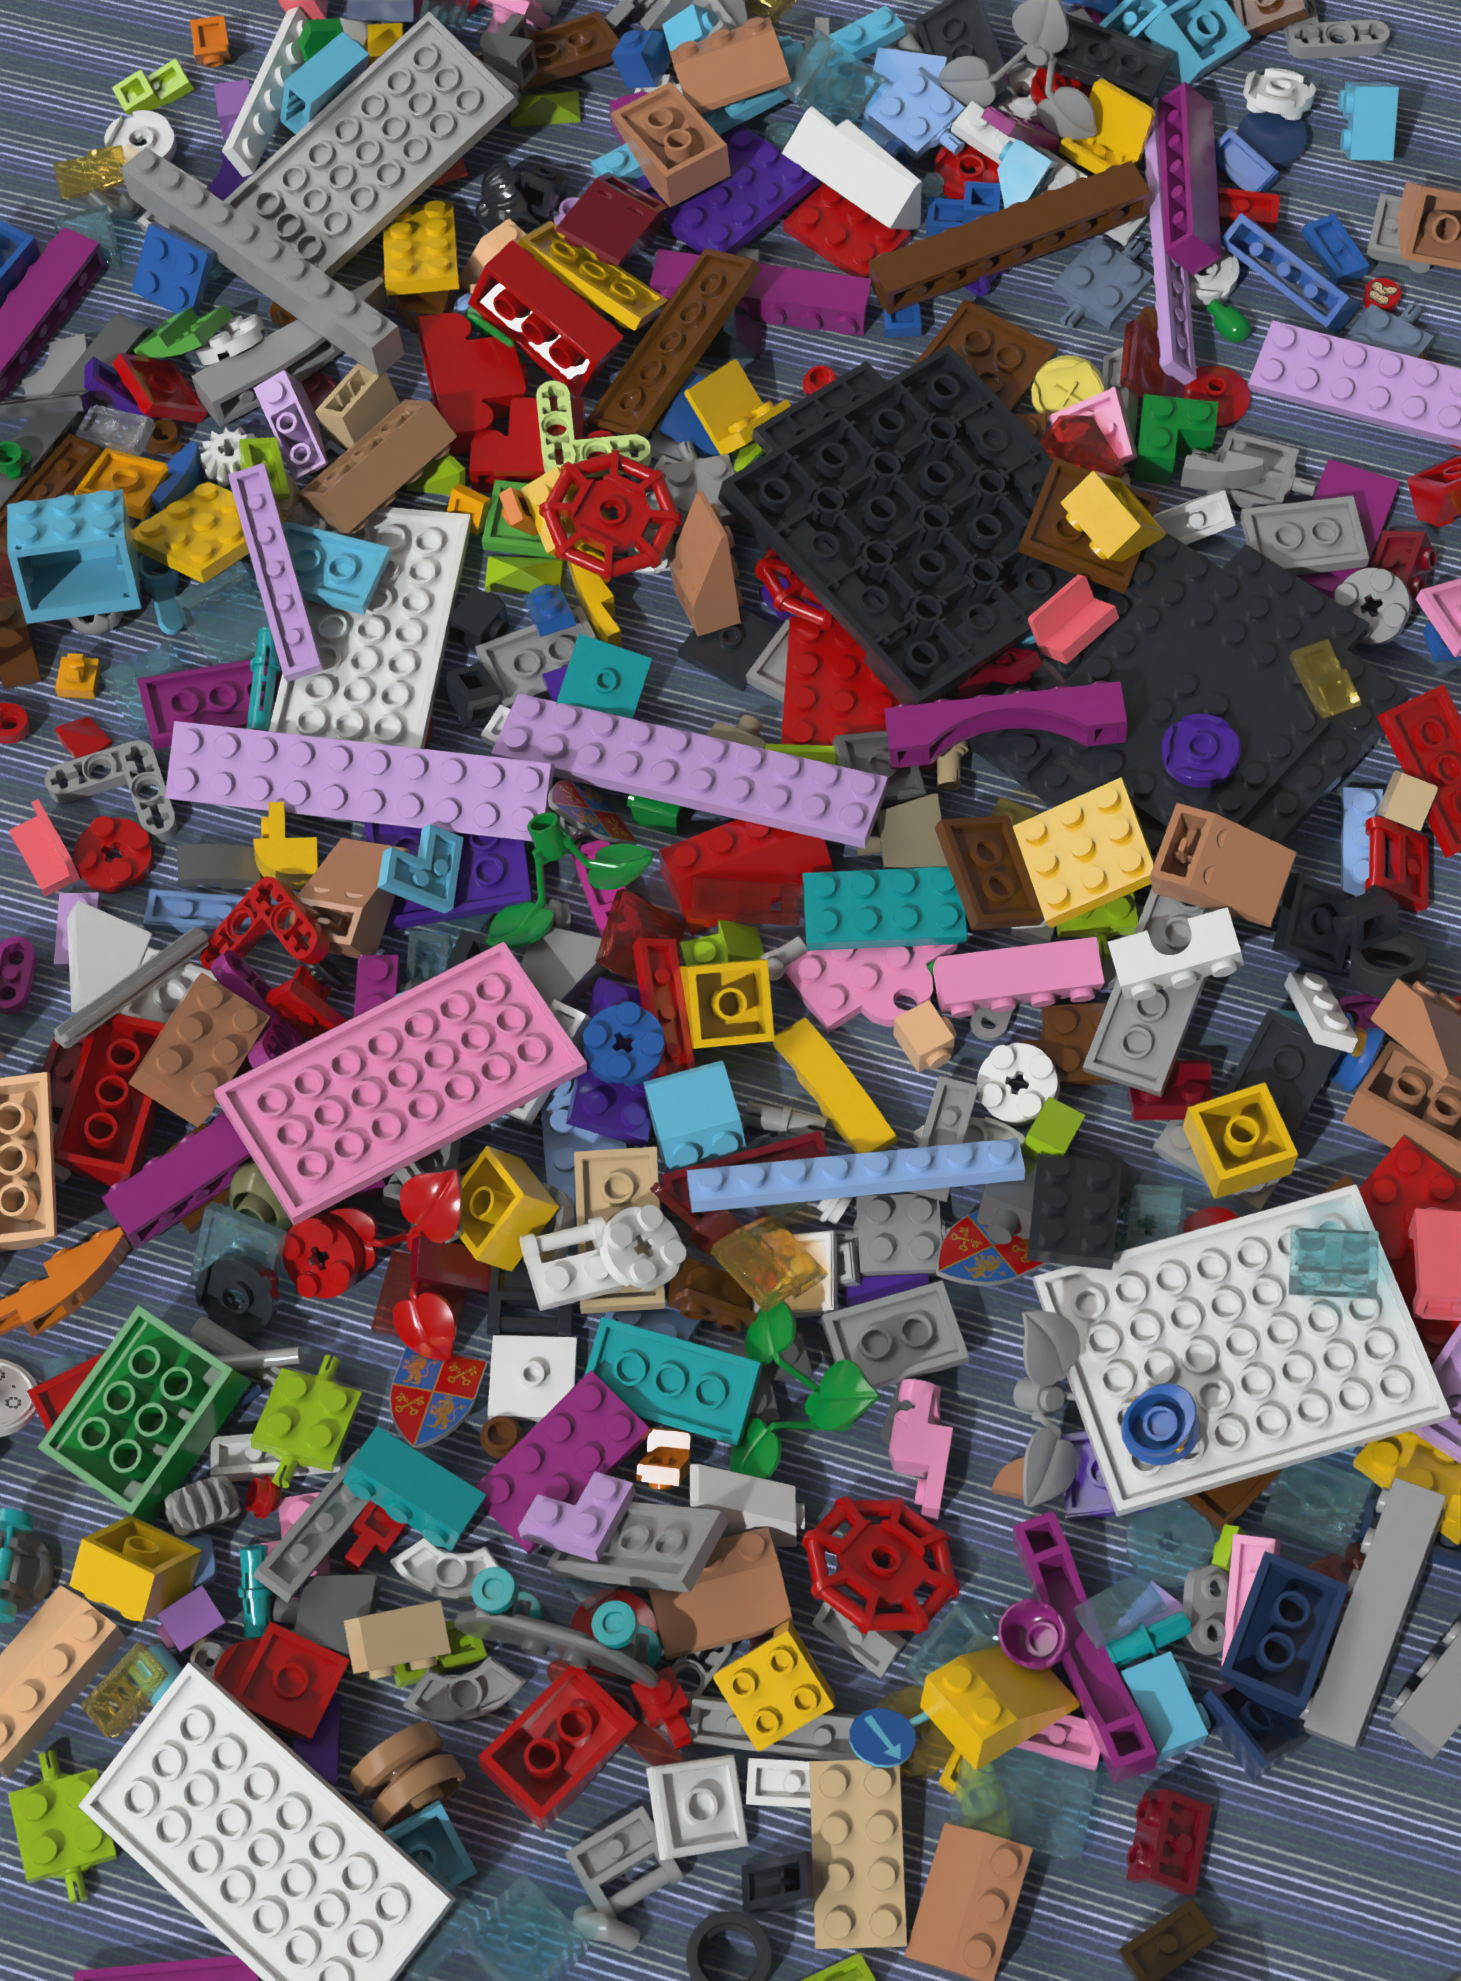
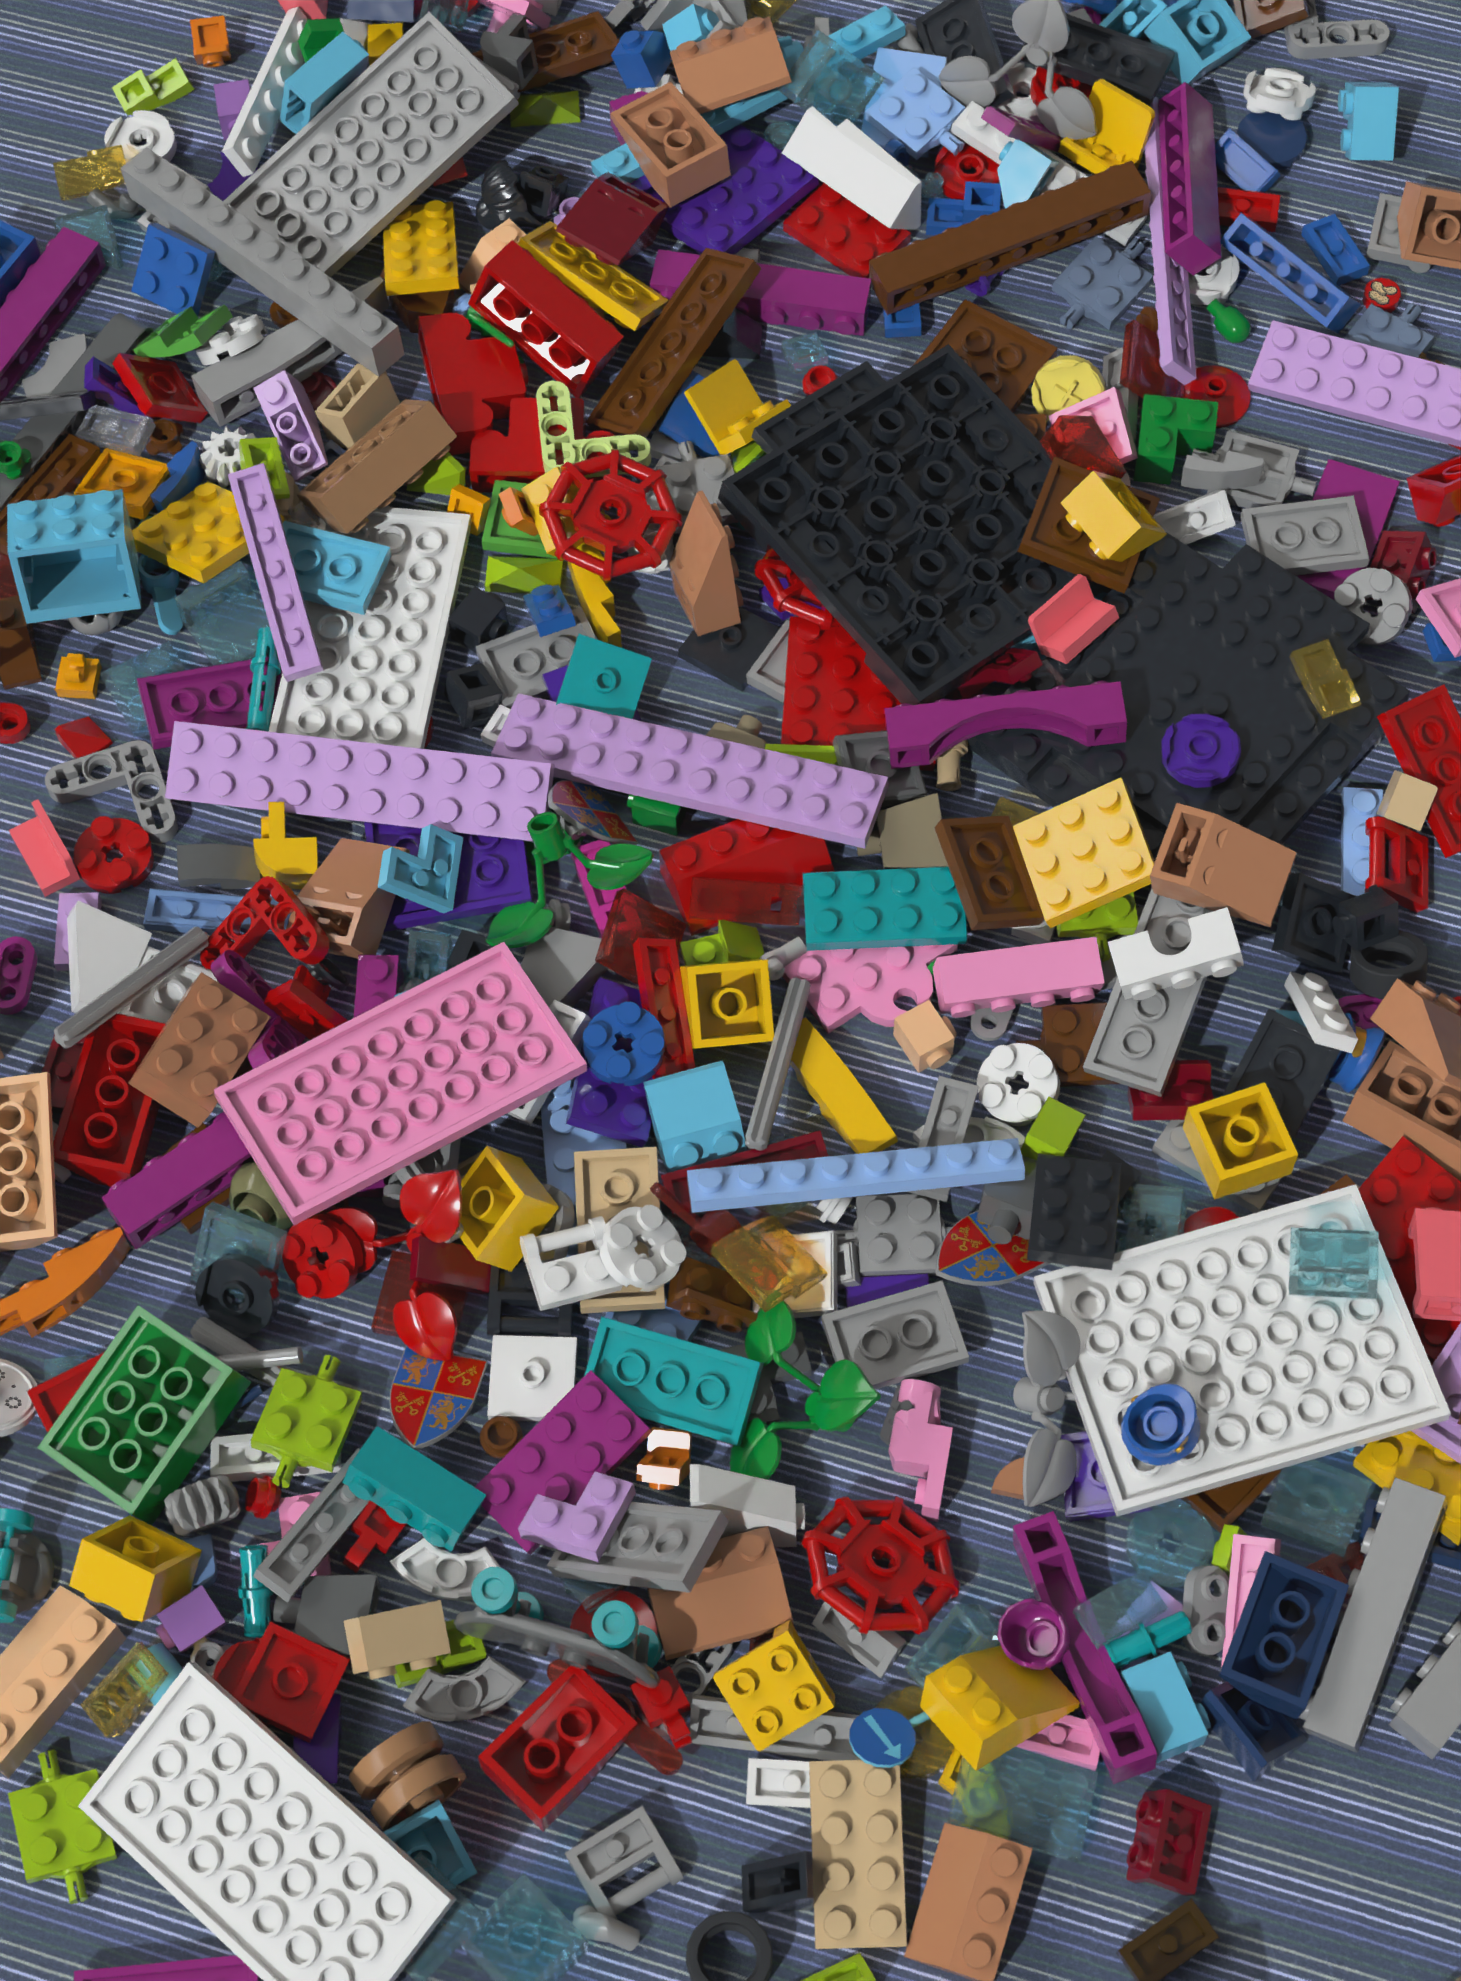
white plate [646,1755,749,1860] -> none
light grey pin [743,1100,828,1140] -> none
none -> light grey axle [745,977,811,1151]
none -> clear light blue plate [782,332,828,374]

